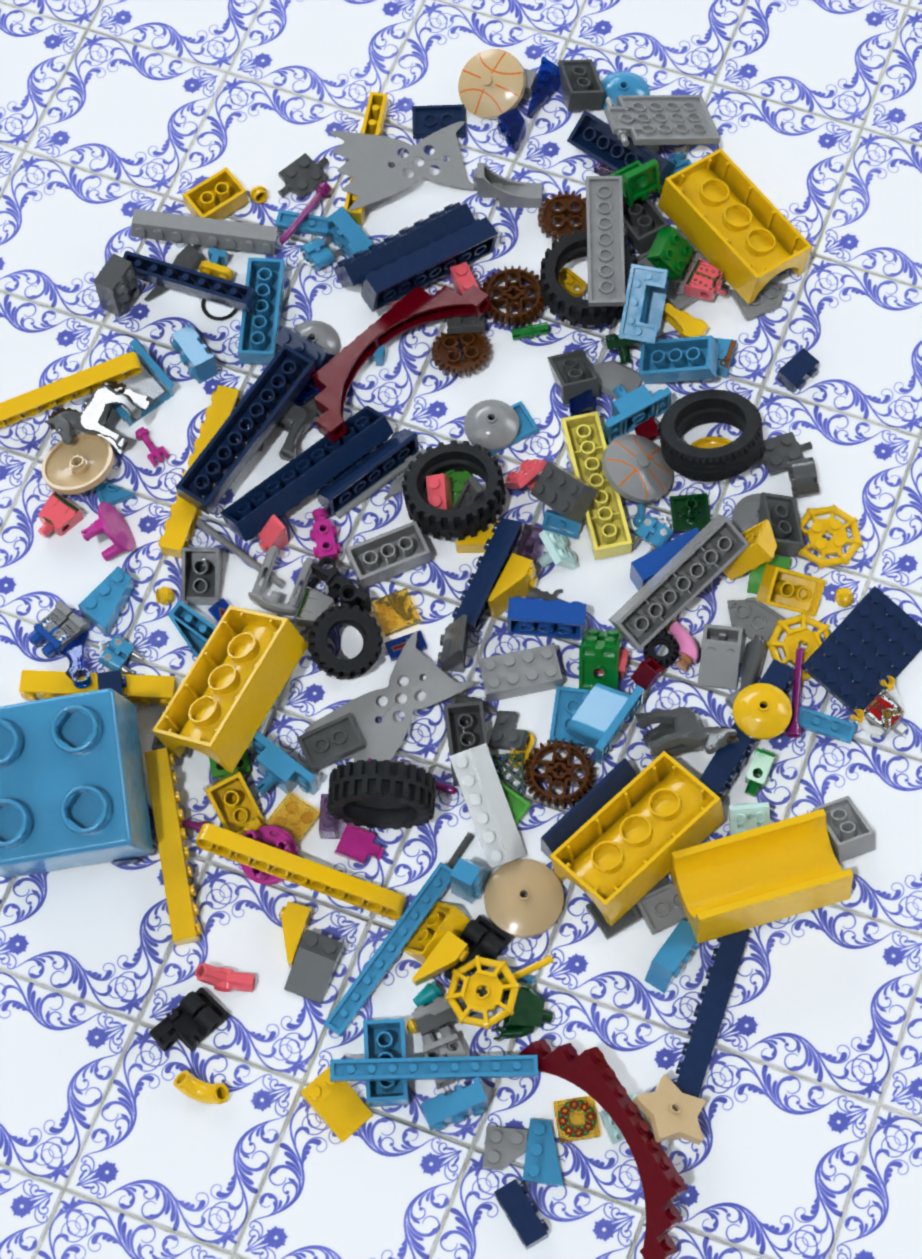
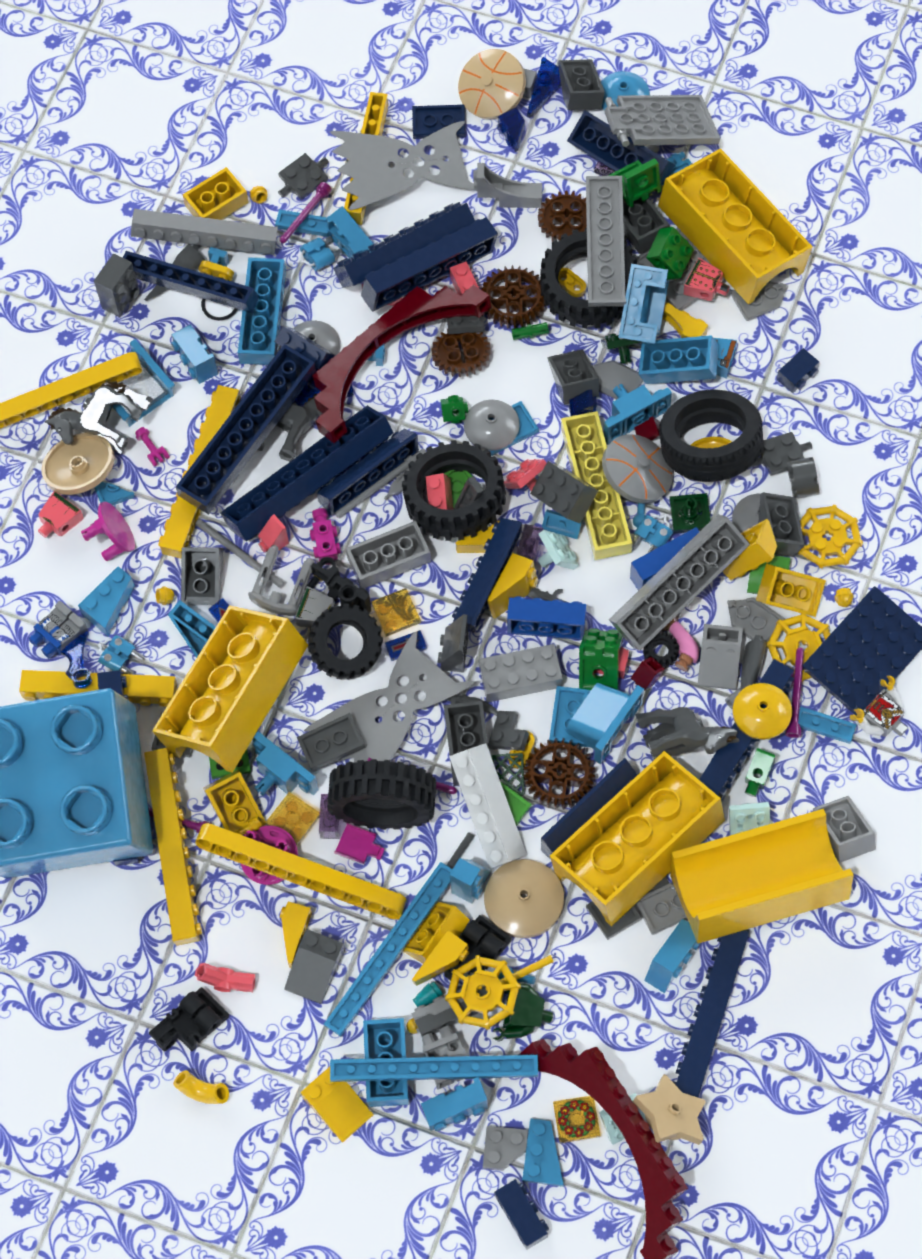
none -> green brick [440,395,468,423]

